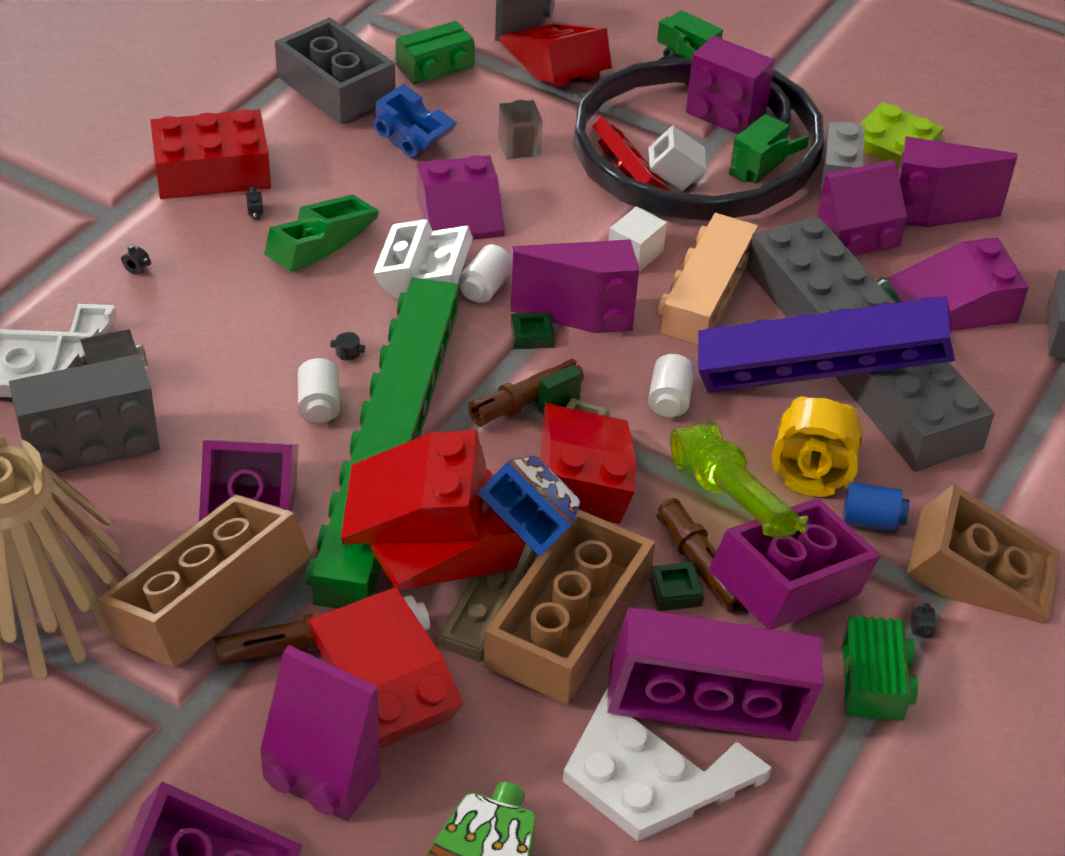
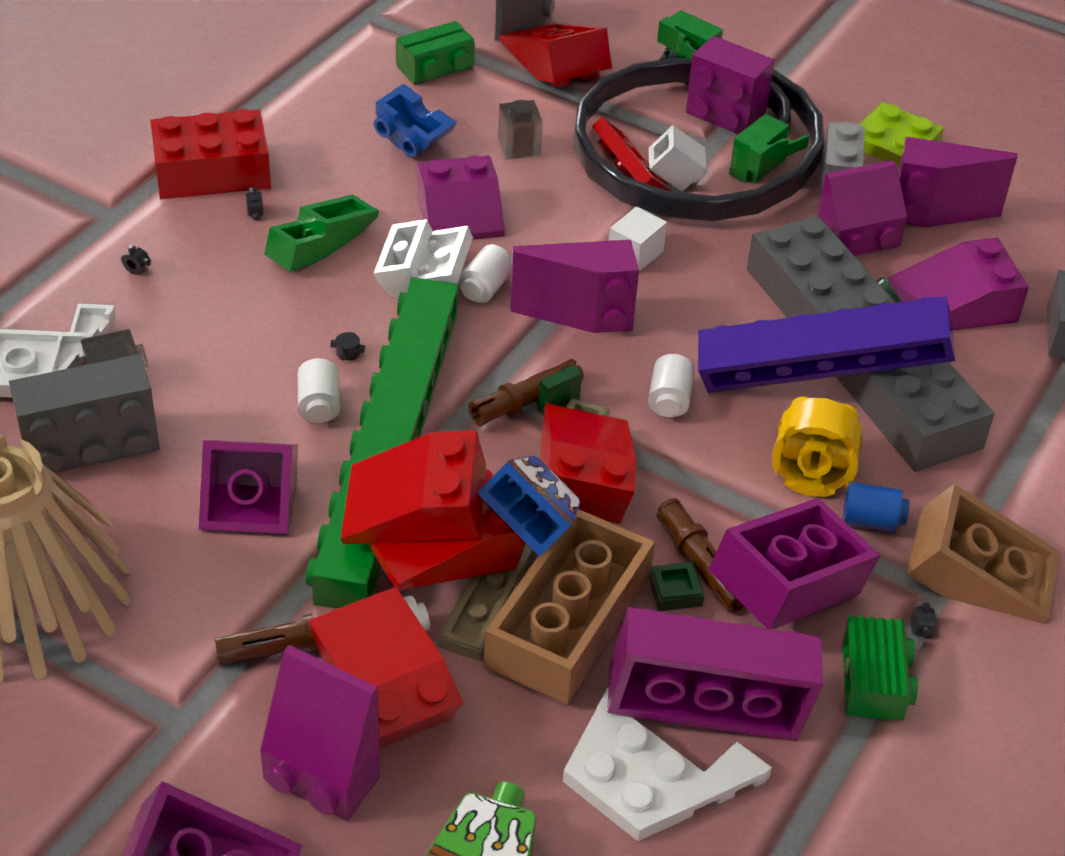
medium nougat brick [97,494,311,668] -> none
dark grey brick [275,17,396,124] -> none
dark green tile [510,313,555,349] -> none
light nougat brick [658,213,758,344] -> none
clear neon green piece [670,421,809,539] -> none

